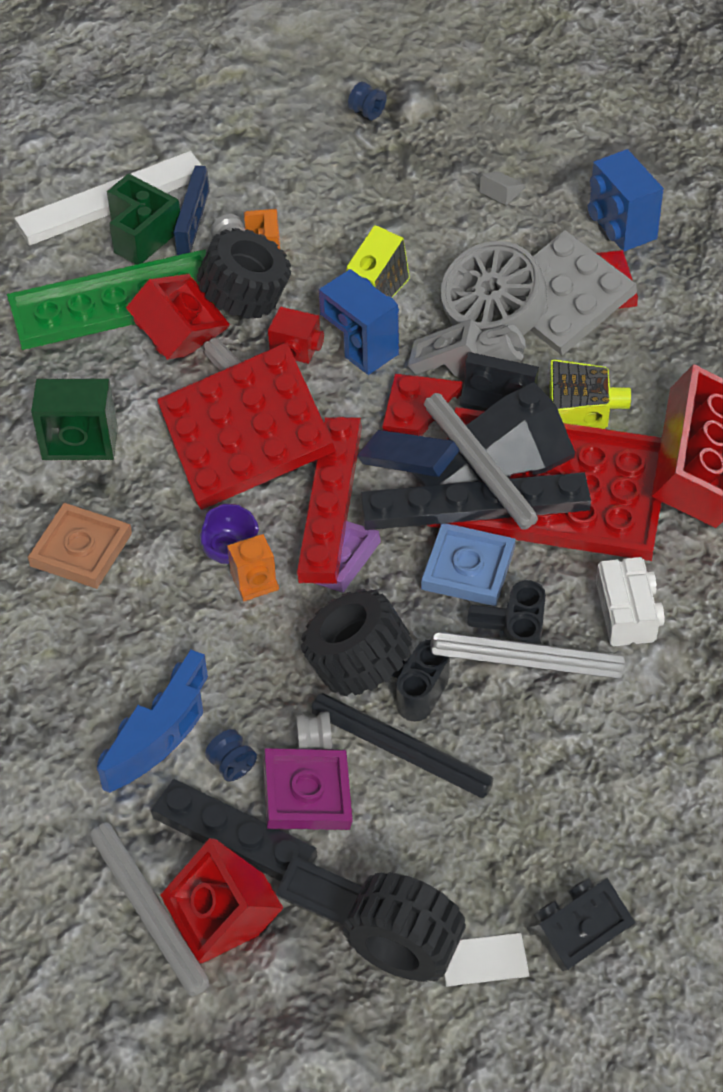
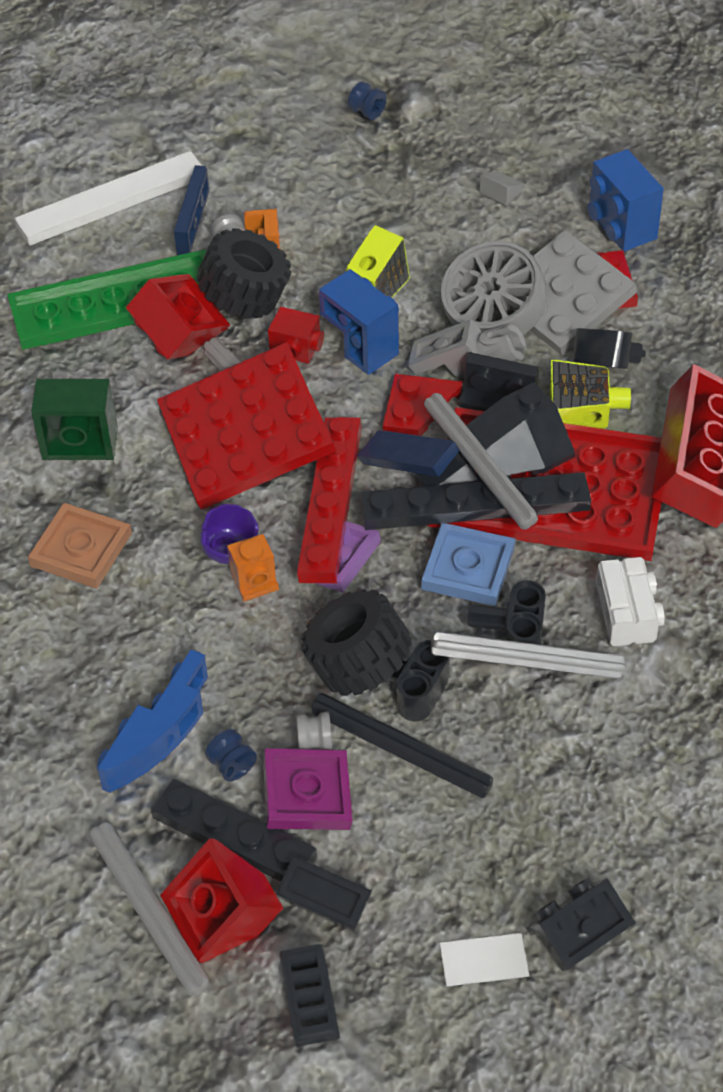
dark green brick [107,173,180,265] -> none
black tyre [343,872,466,982] -> none
none -> black slope [279,944,340,1047]
none -> black beam [572,328,646,369]

